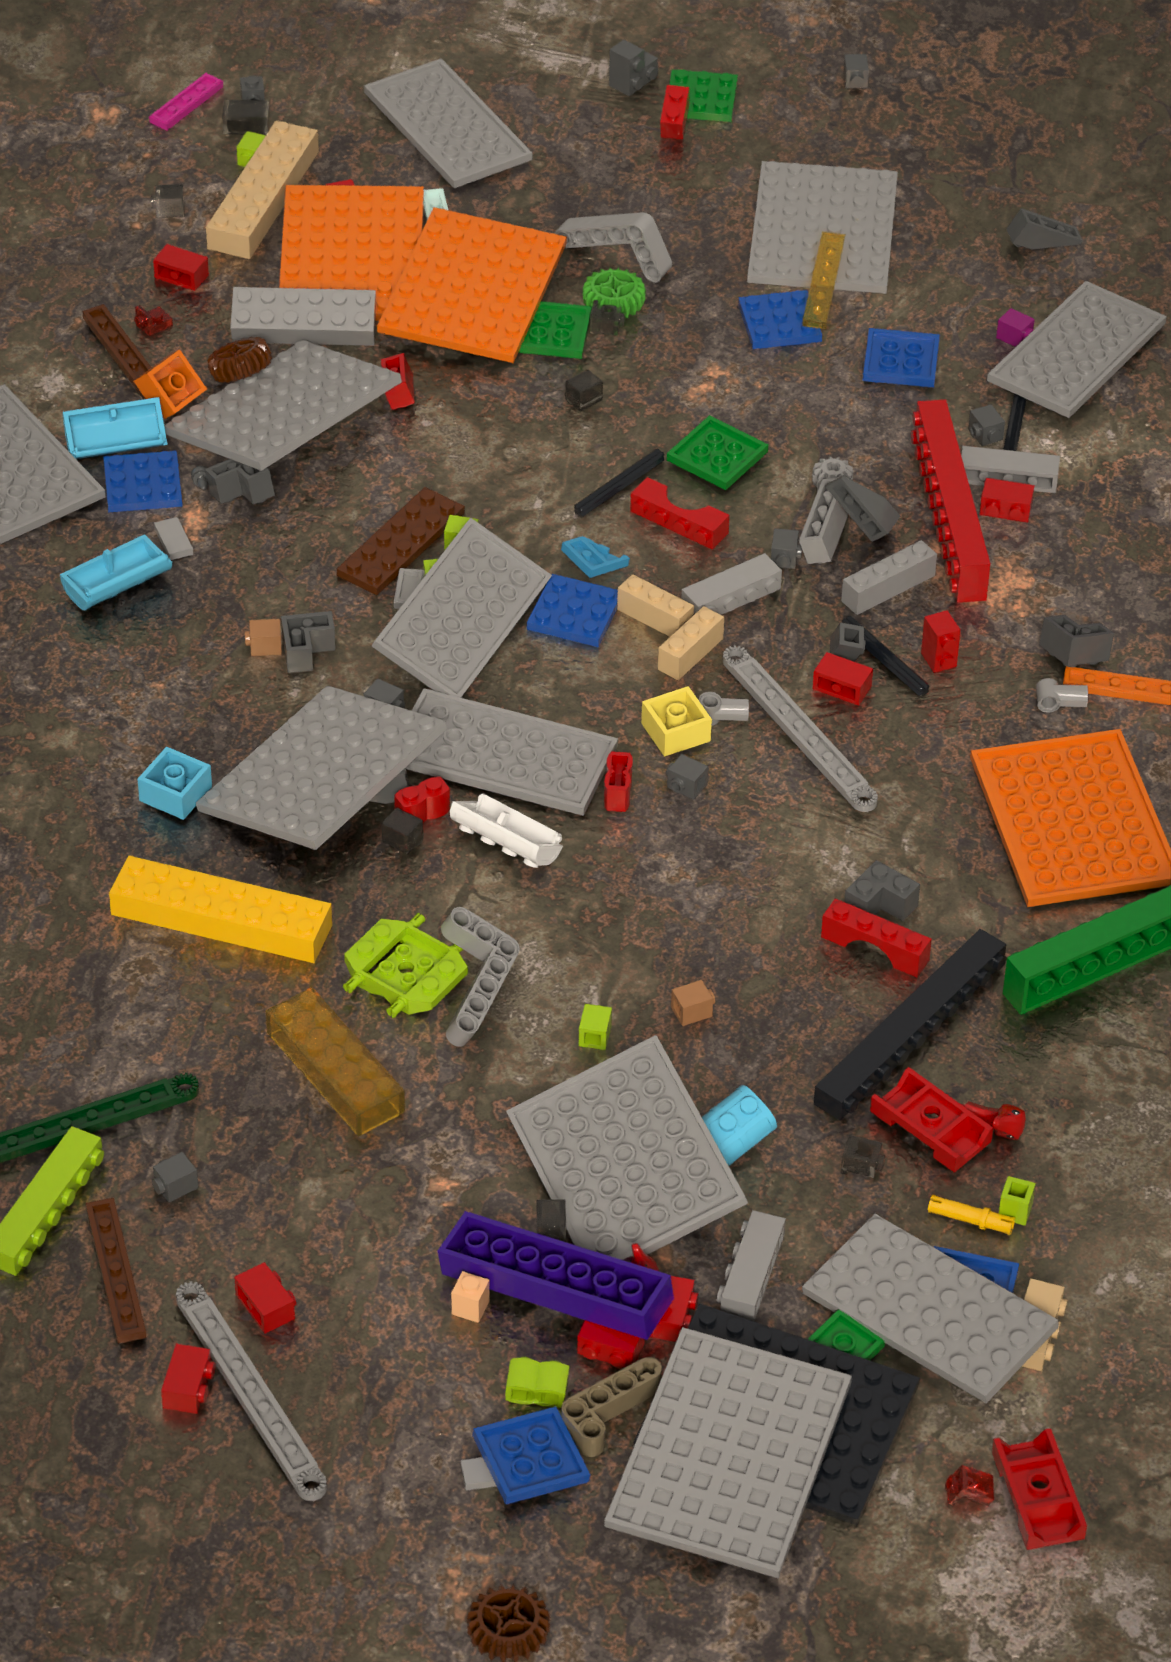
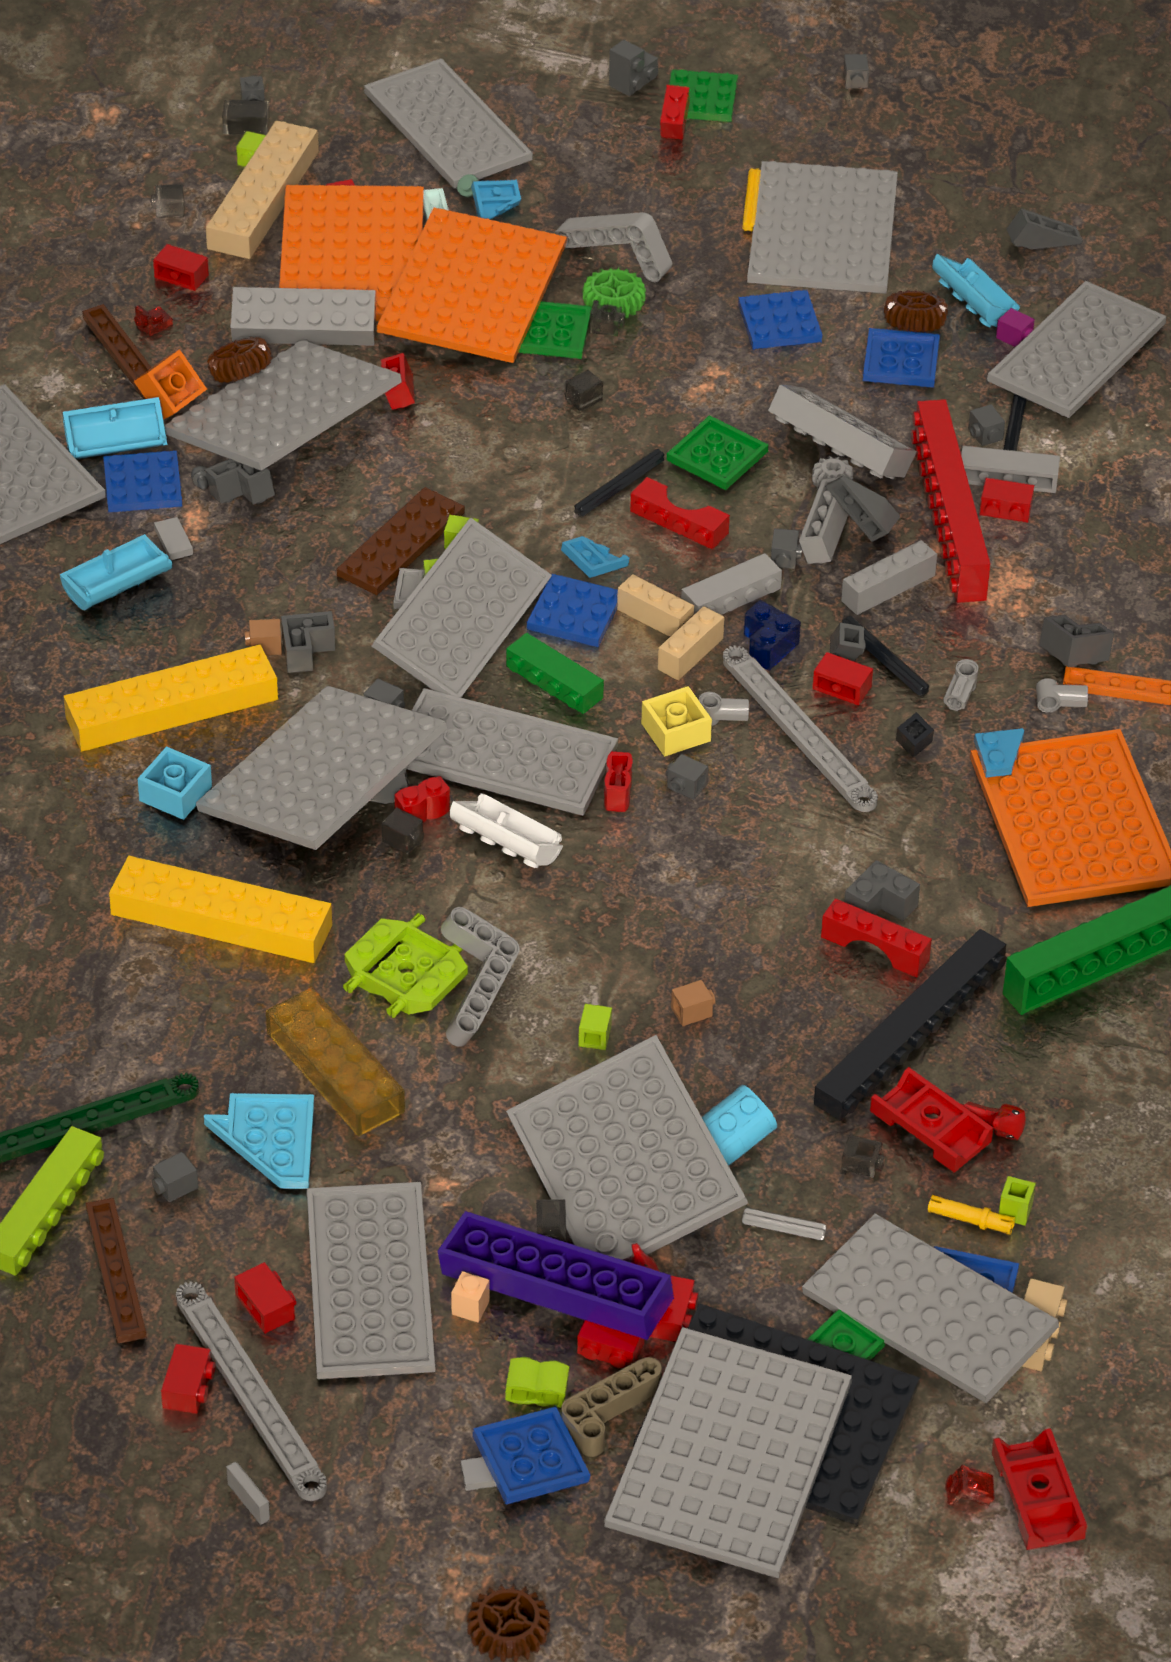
dark pink tile [149,73,223,131] -> none
light grey brick [717,1210,786,1322] -> none
clear yellow tile [802,232,845,329] -> none
red brick [921,610,961,673] -> none
none -> yellow brick [64,645,278,752]
none -> medium azure wing [204,1093,314,1189]
none -> light grey tile [226,1462,270,1525]
none -> light grey plate [307,1182,435,1379]
none -> sand green plate [457,174,479,197]
none -> dark azure wing [471,180,521,220]
none -> green brick [506,633,604,714]
none -> yellow axle [742,168,761,232]
none -> light grey axle [742,1207,827,1240]
none -> clear blue brick [744,600,801,671]
none -> light grey brick [768,384,917,479]
none -> reddish brown gear [884,290,948,333]
none -> black brick [896,712,934,758]
none -> medium azure container [932,254,1020,327]
none -> light grey piece [943,659,979,711]
none -> dark azure wing [974,728,1024,778]

